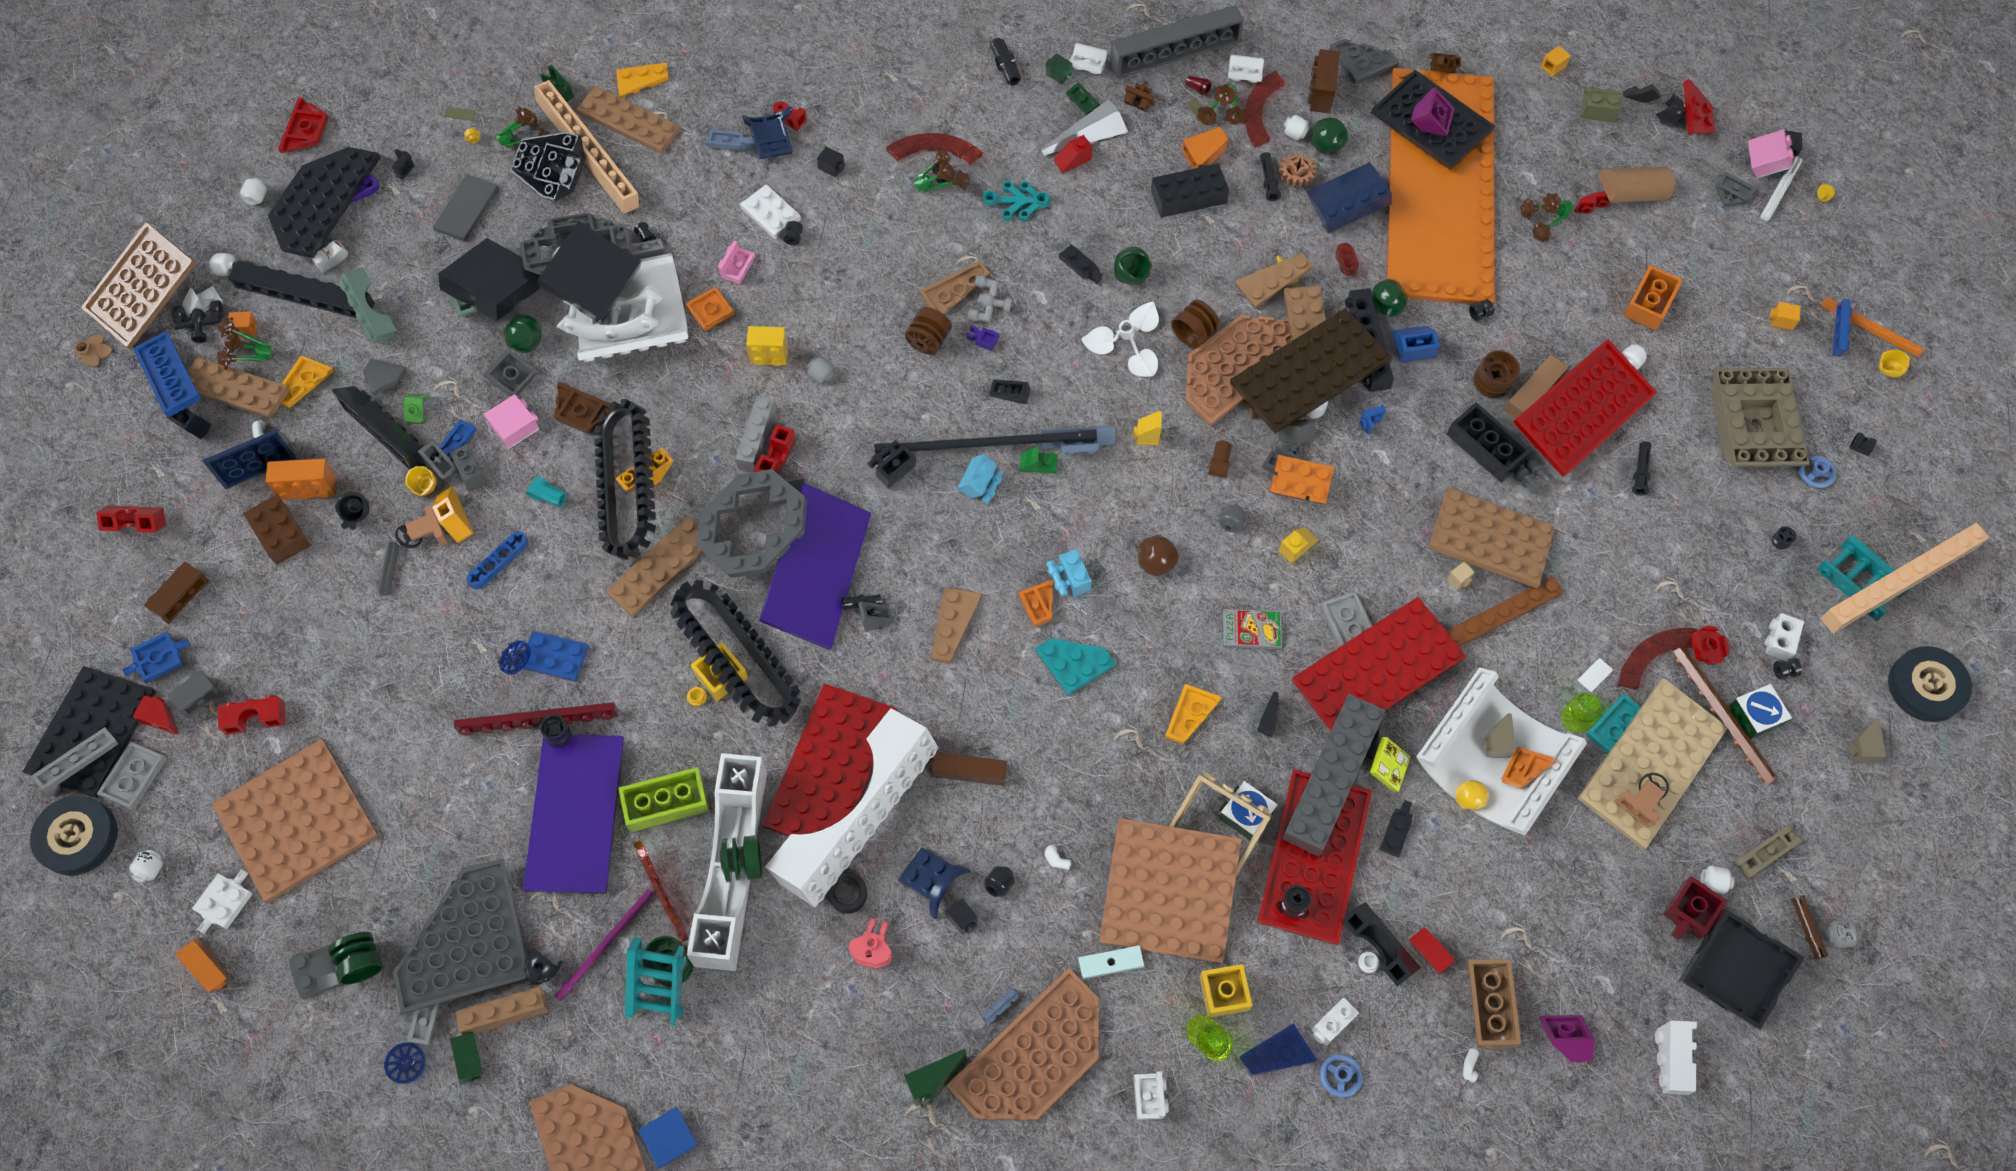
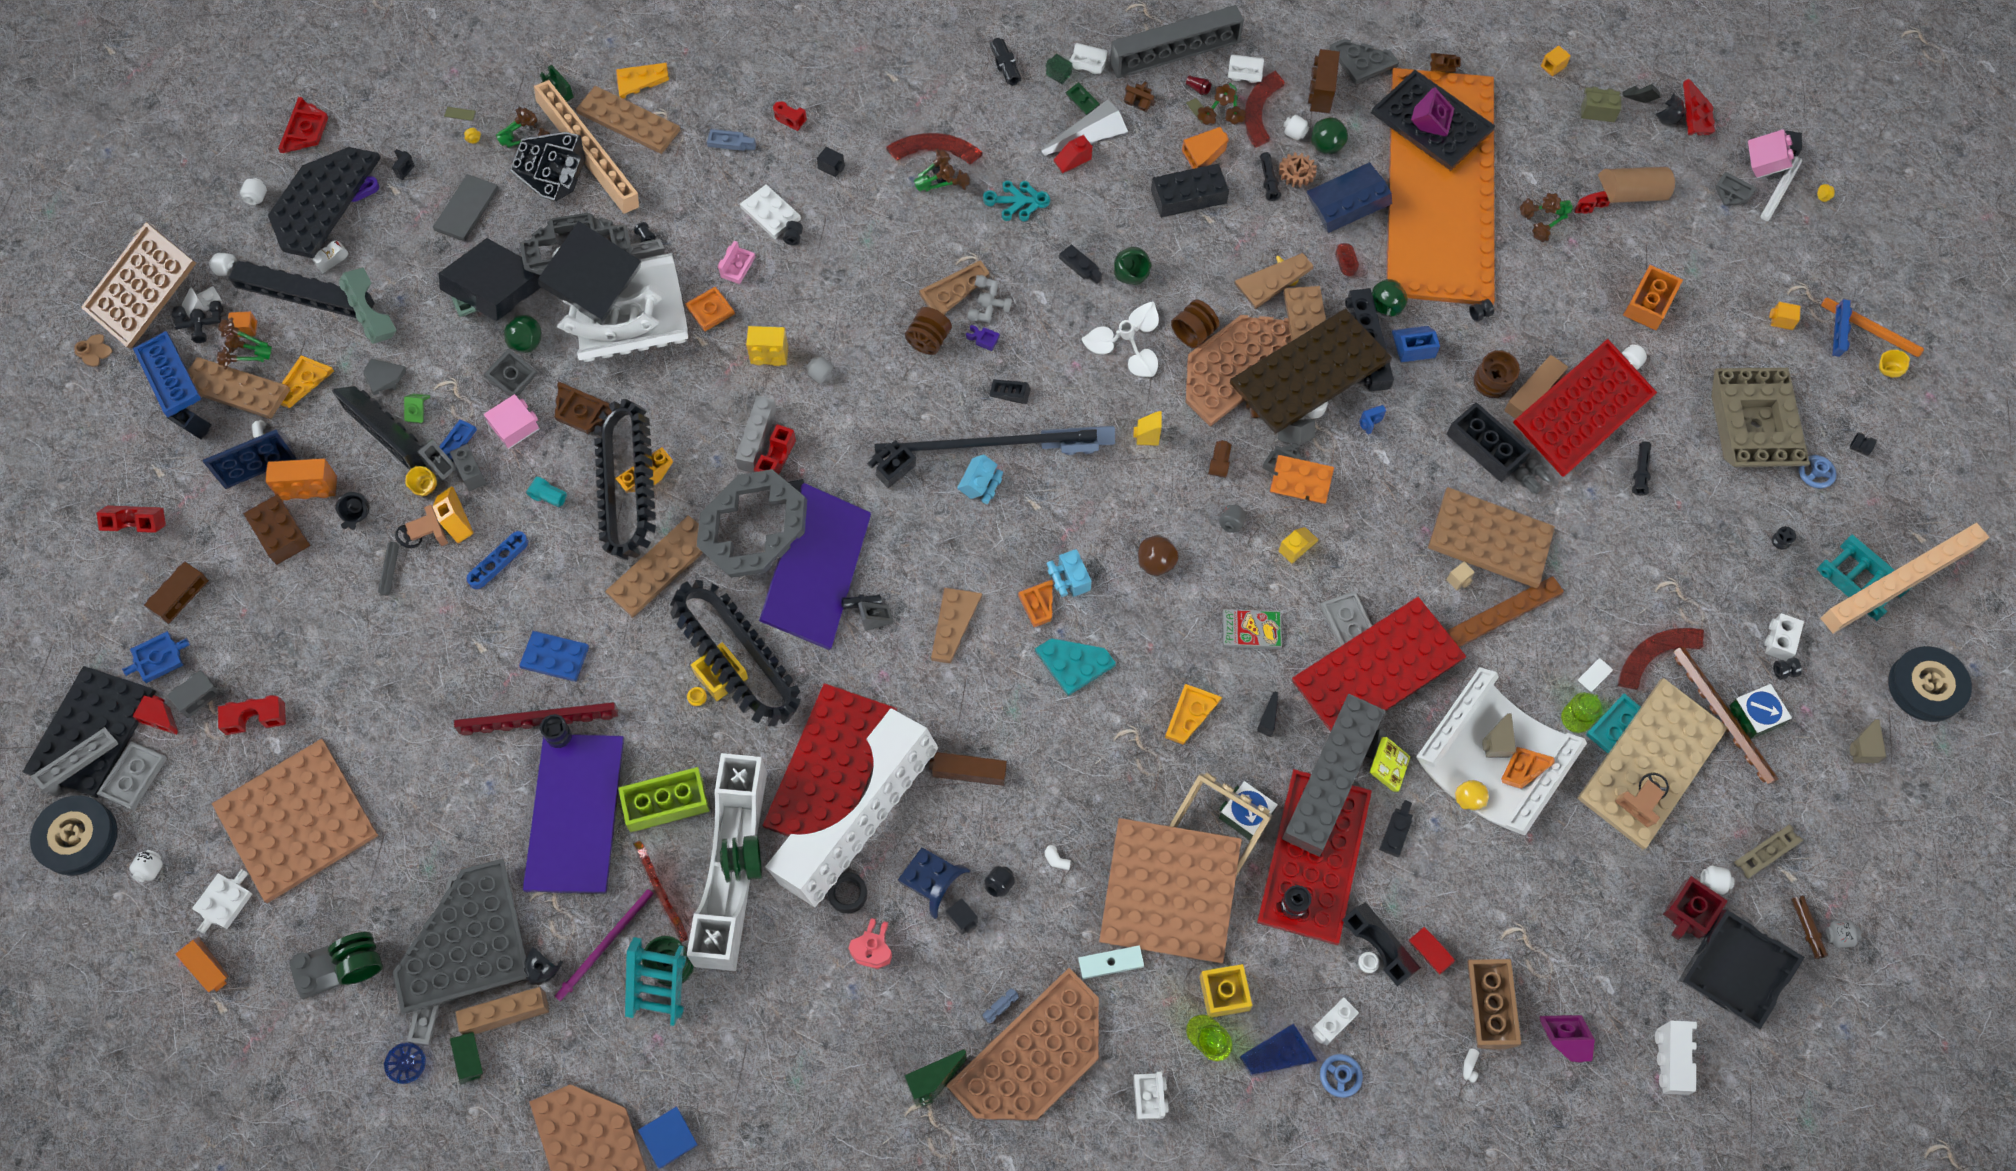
clear blue wheel [498,640,531,675] -> none
dark blue piece [742,107,793,160] -> none
green slope [1019,446,1057,474] -> none
red plate [1691,626,1729,665] -> none

